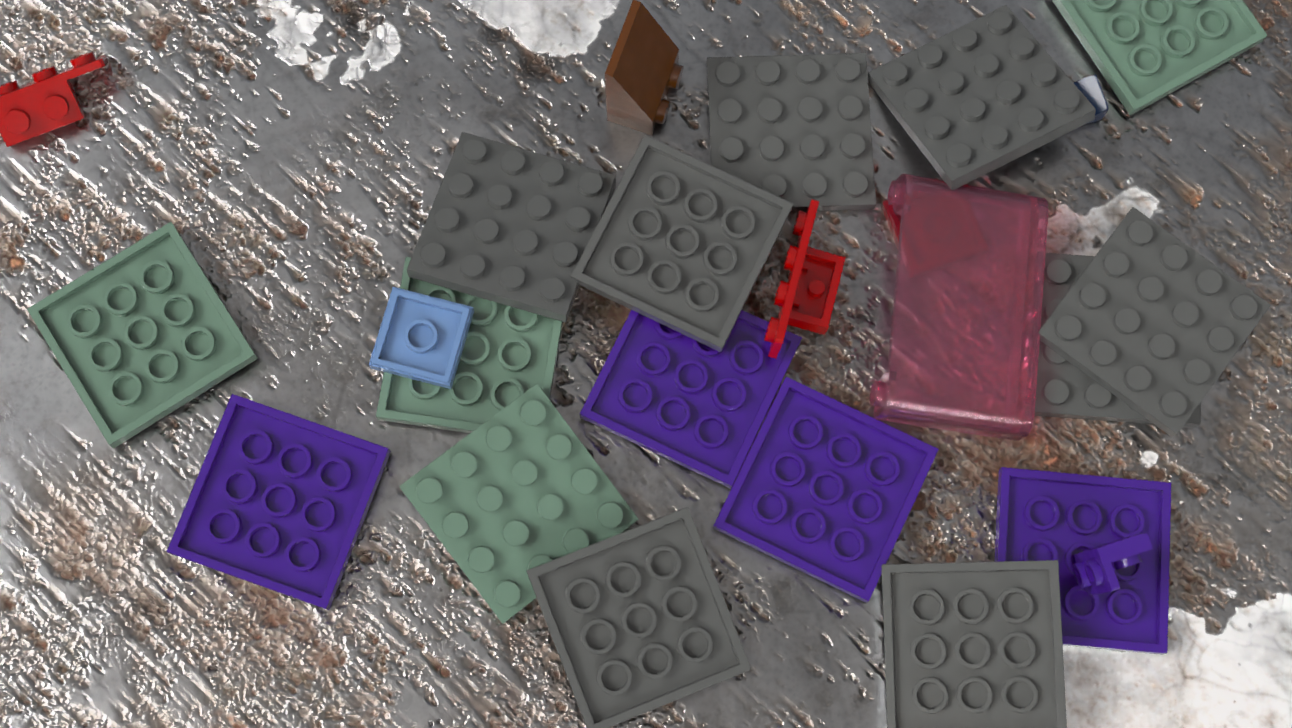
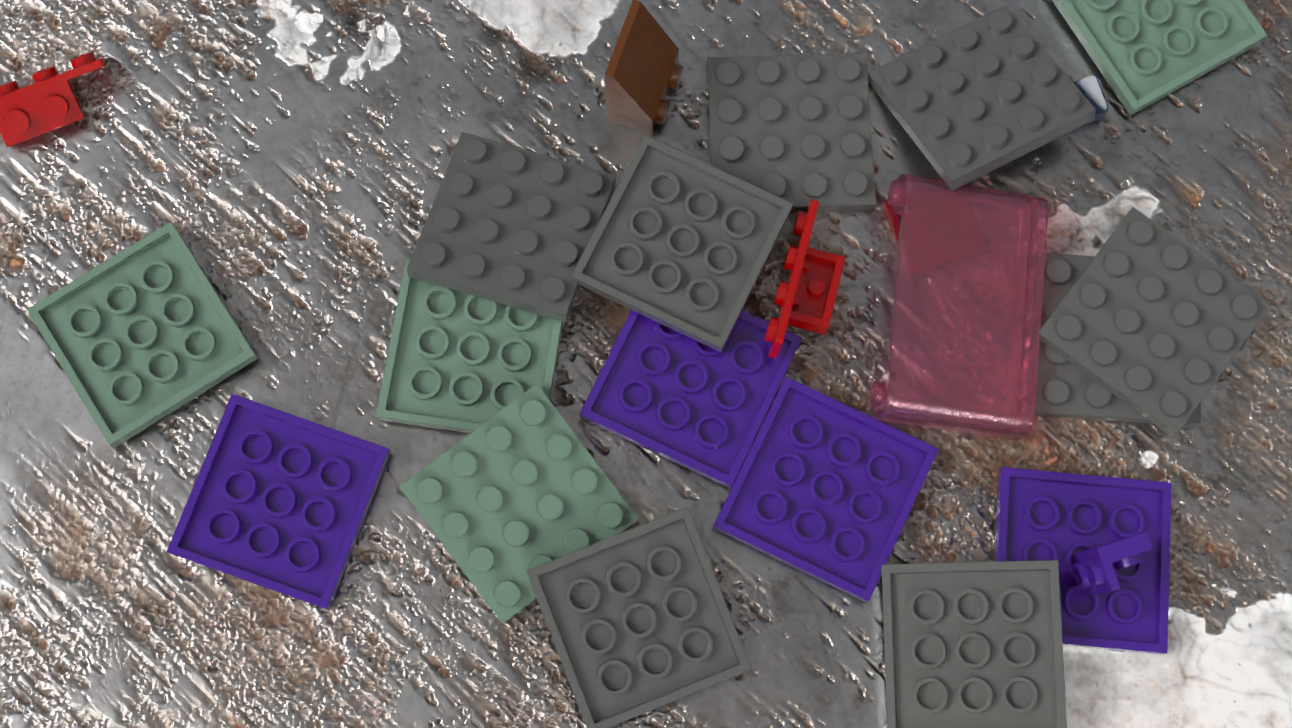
medium blue tile [369,287,474,389] -> none

